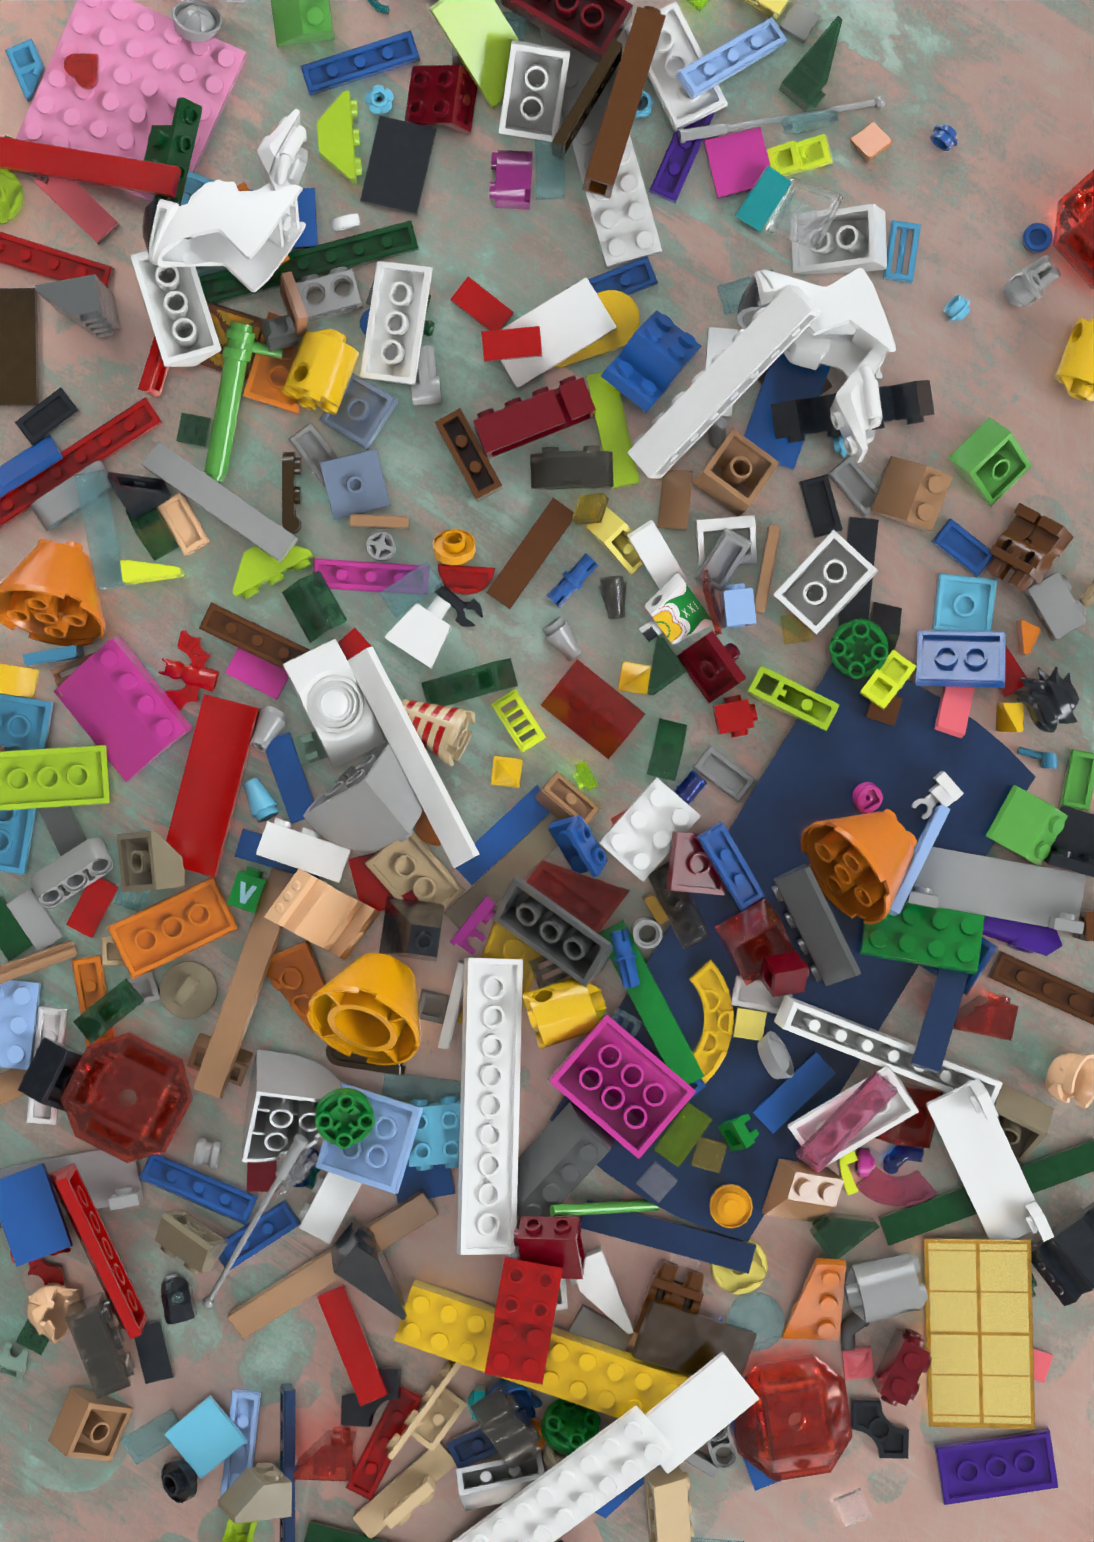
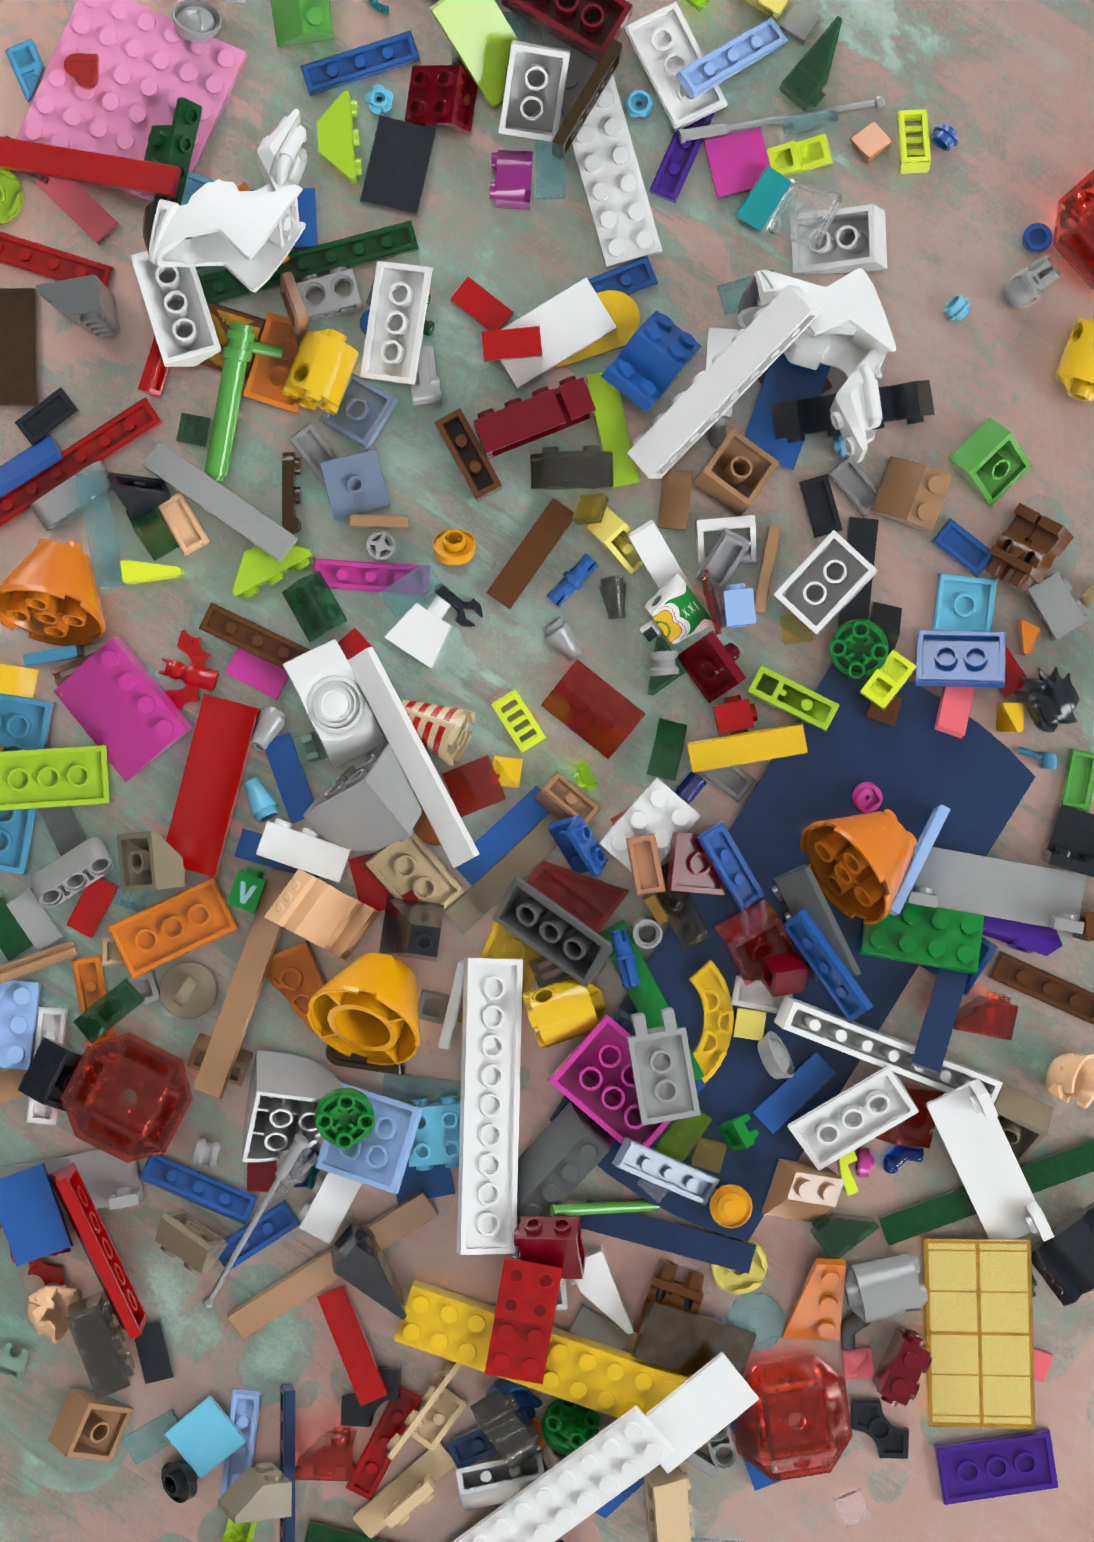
clear green tile [16,1319,50,1355] -> none
black rock [161,1273,197,1324] -> none
dark grey tile [260,315,298,352] -> none
white tile [330,213,361,232] -> none
clear green slope [421,658,518,706] -> none
red tile [438,564,496,595] -> none
magenta plate [450,895,496,954] -> none
teal tile [468,1383,487,1420] -> none
reddish brown brick [582,6,666,199] -> none
yellow slope [618,662,651,695] -> none
clear pink tile [796,1071,898,1173] -> none
clear pink tile [856,1167,937,1207] -> none
dark azure tile [883,220,921,284] -> none
white piece [911,771,964,819] -> none
bright green slope [986,785,1068,866] -> none
none -> clear red piece [442,755,506,817]
none -> tile [612,1137,720,1206]
none -> nougat tile [625,833,666,896]
none -> light grey tile [627,1007,701,1126]
none -> light grey wheel [649,650,679,676]
none -> yellow tile [687,722,808,773]
none -> blue tile [782,909,874,1023]
none -> neon yellow slope [897,109,931,174]

